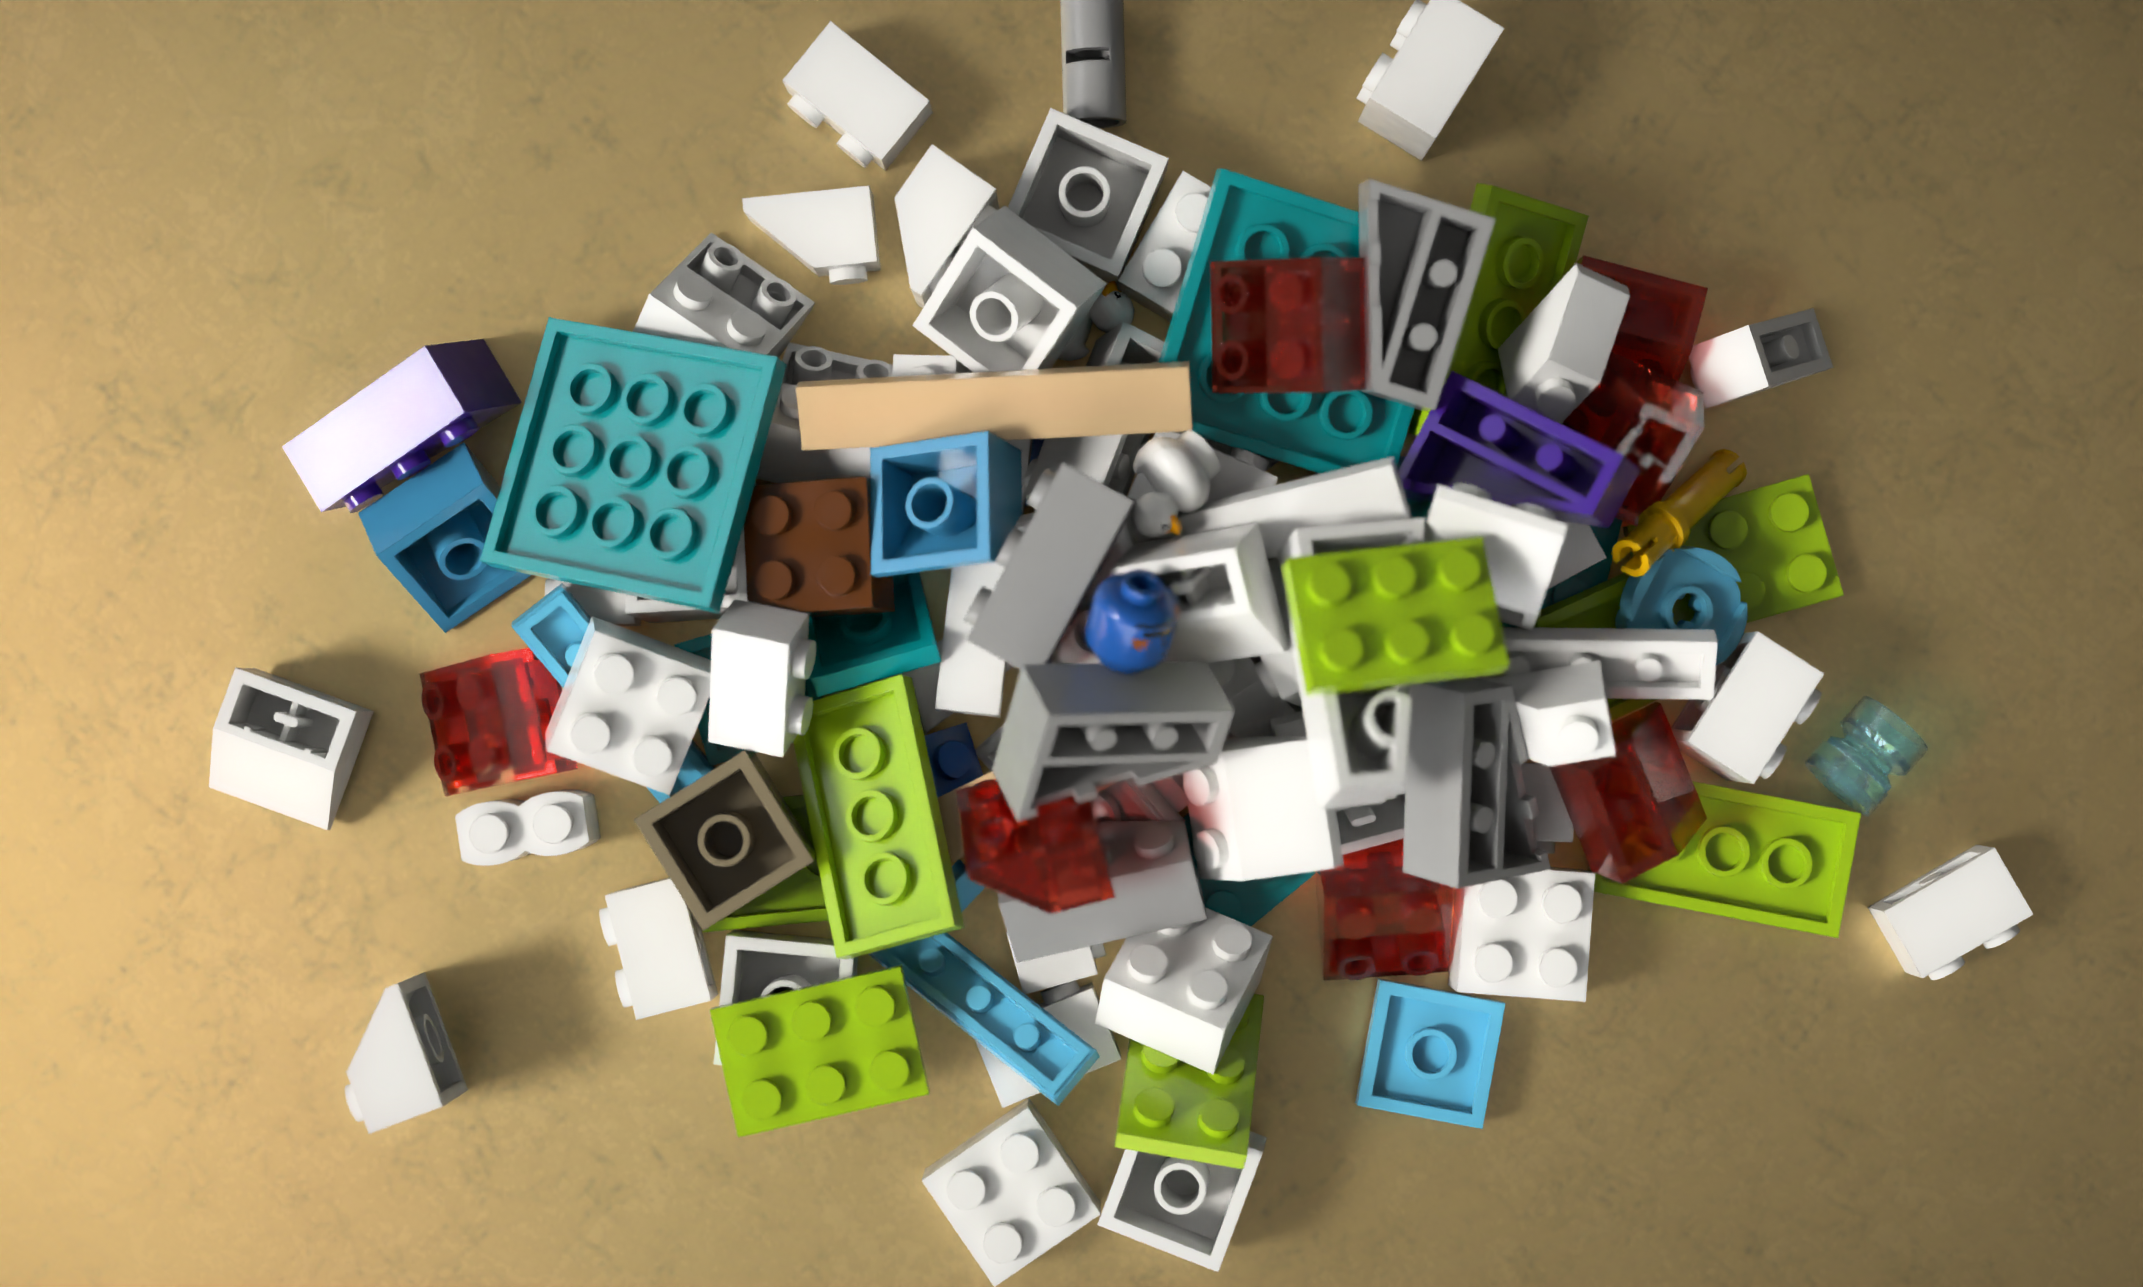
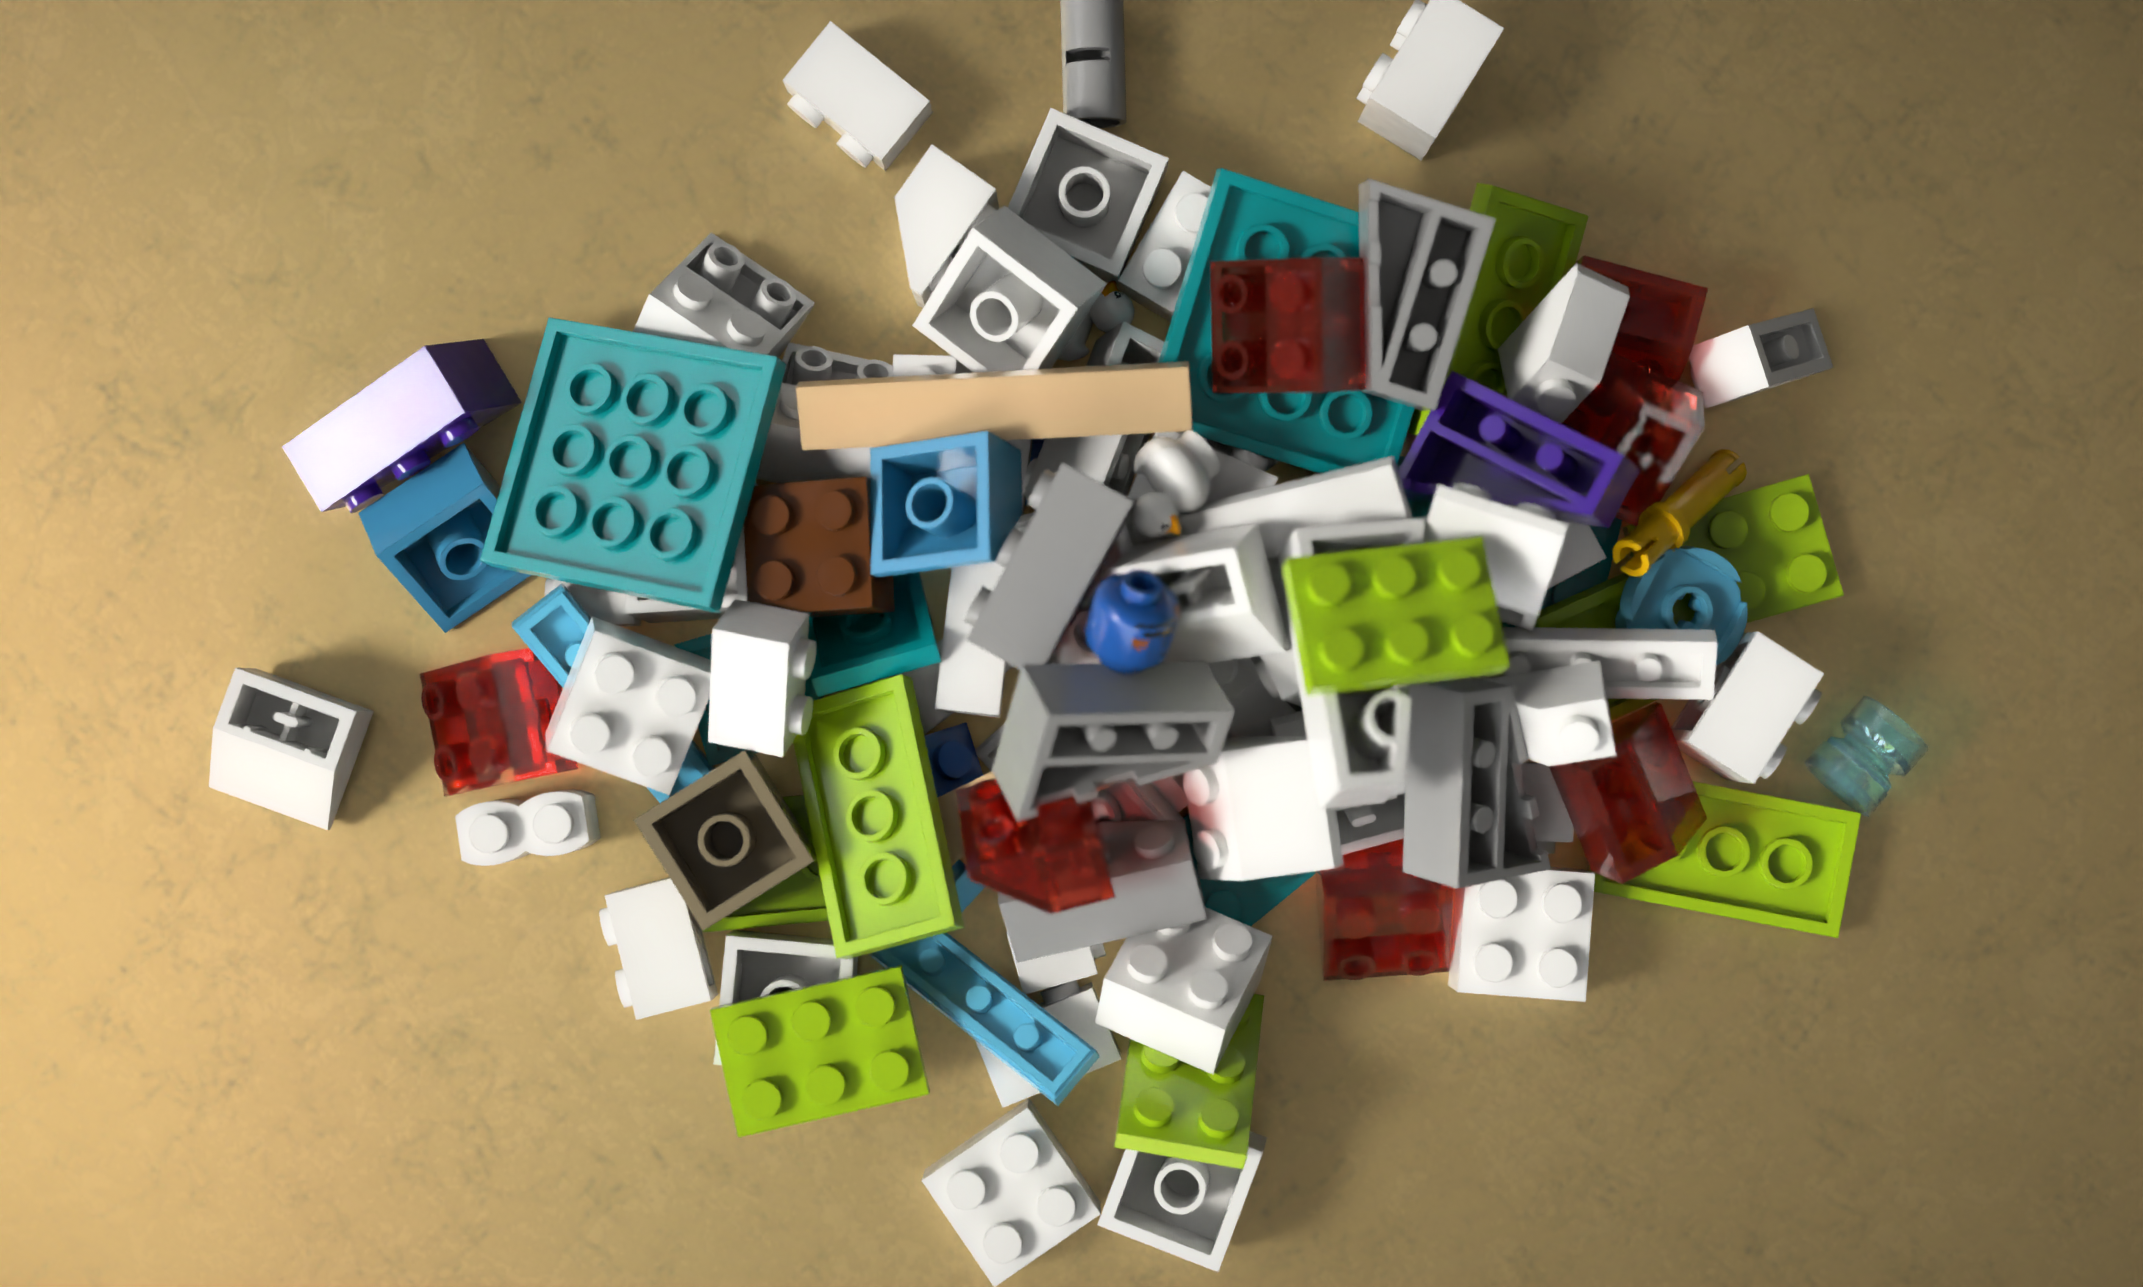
white slope [345,972,468,1134] -> none
white slope [742,185,881,285] -> none
medium azure plate [1355,978,1505,1129] -> none
white brick [1868,845,2033,980] -> none

